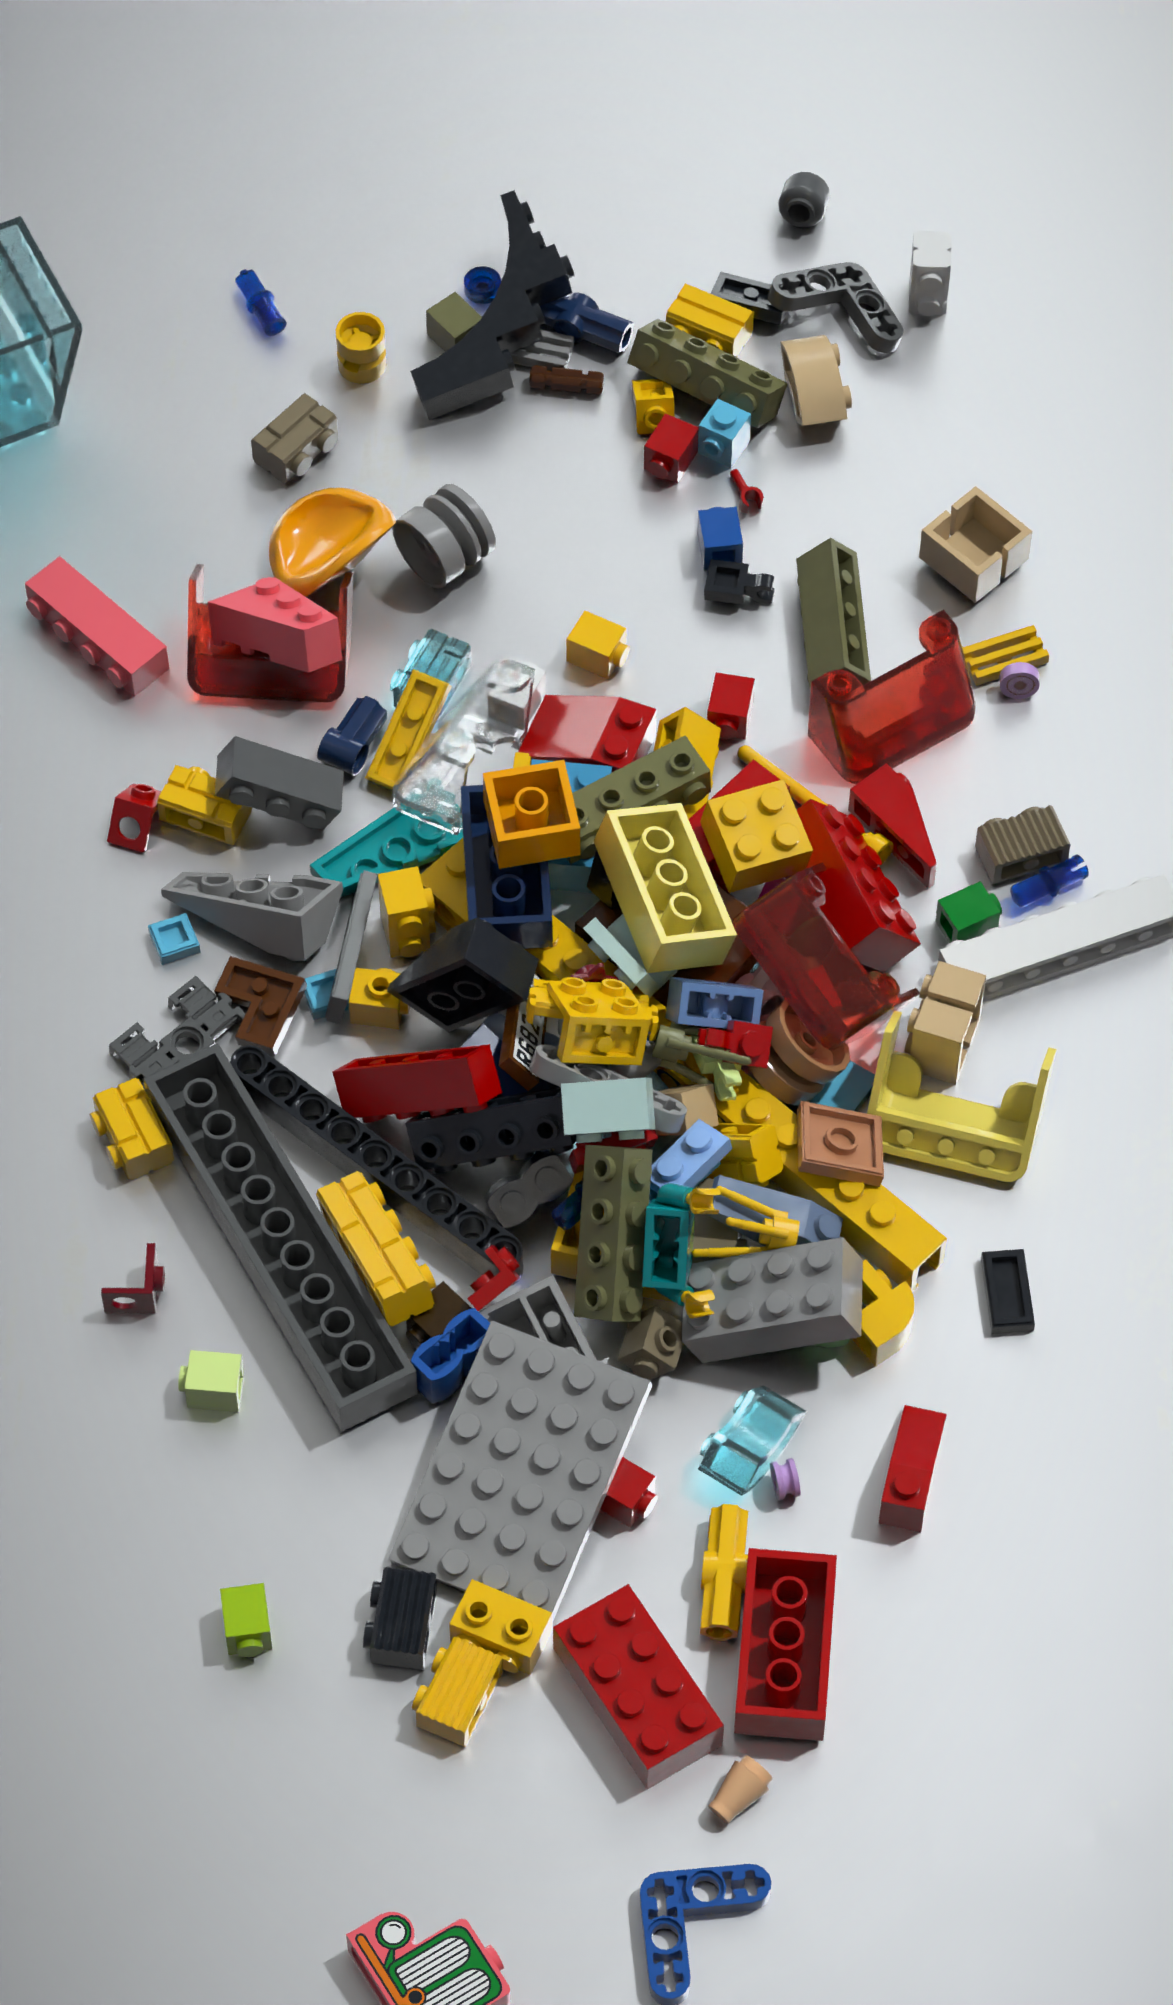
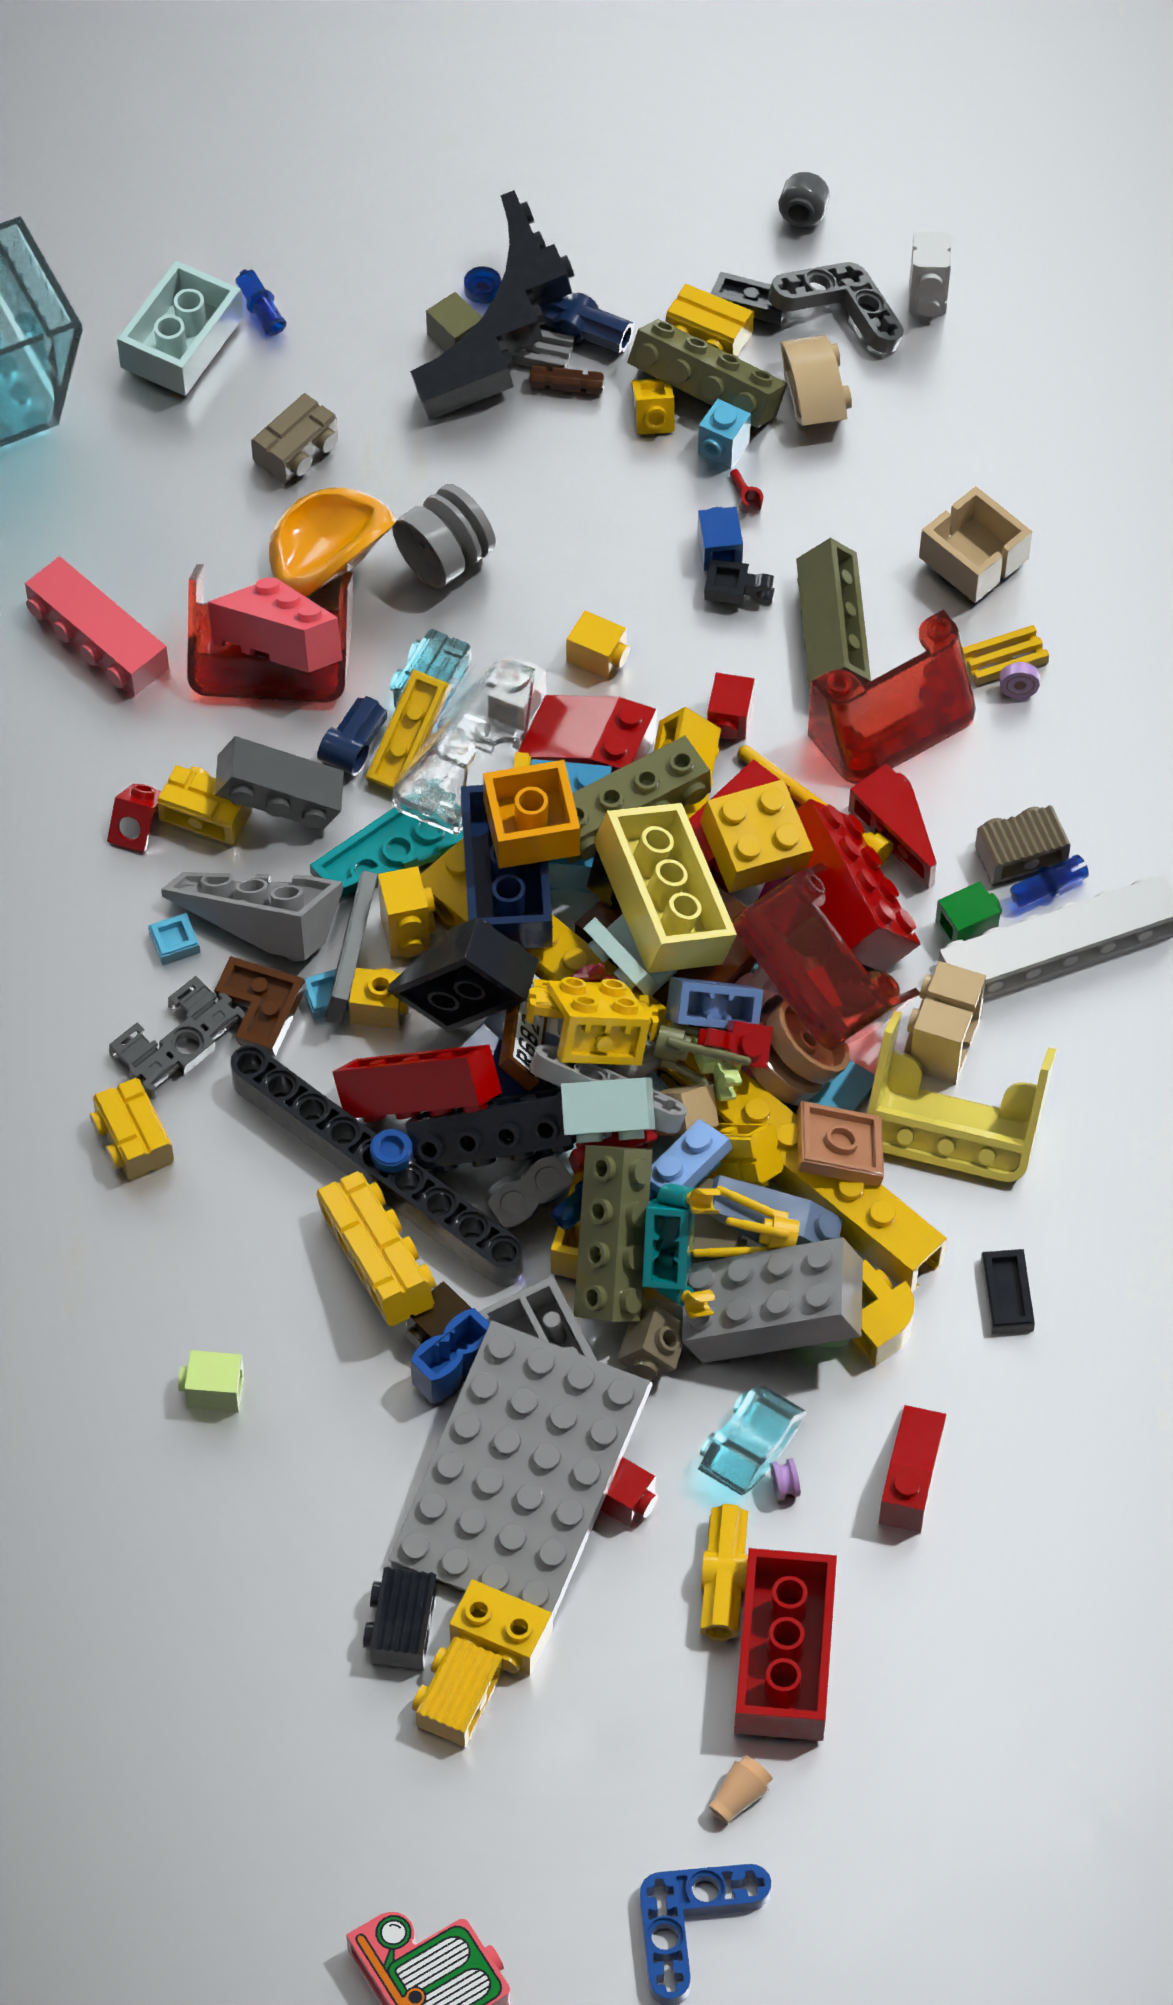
dark red bracket [101,1243,165,1313] -> none
dark grey brick [144,1044,418,1432] -> none
lime brick [220,1583,272,1657] -> none
yellow wheel [335,312,387,384] -> none
red bracket [467,1245,520,1311] -> none
red brick [553,1584,724,1790] -> none
red brick [644,413,699,484] -> none
none -> light aqua brick [117,260,243,396]
none -> blue tile [370,1129,413,1173]

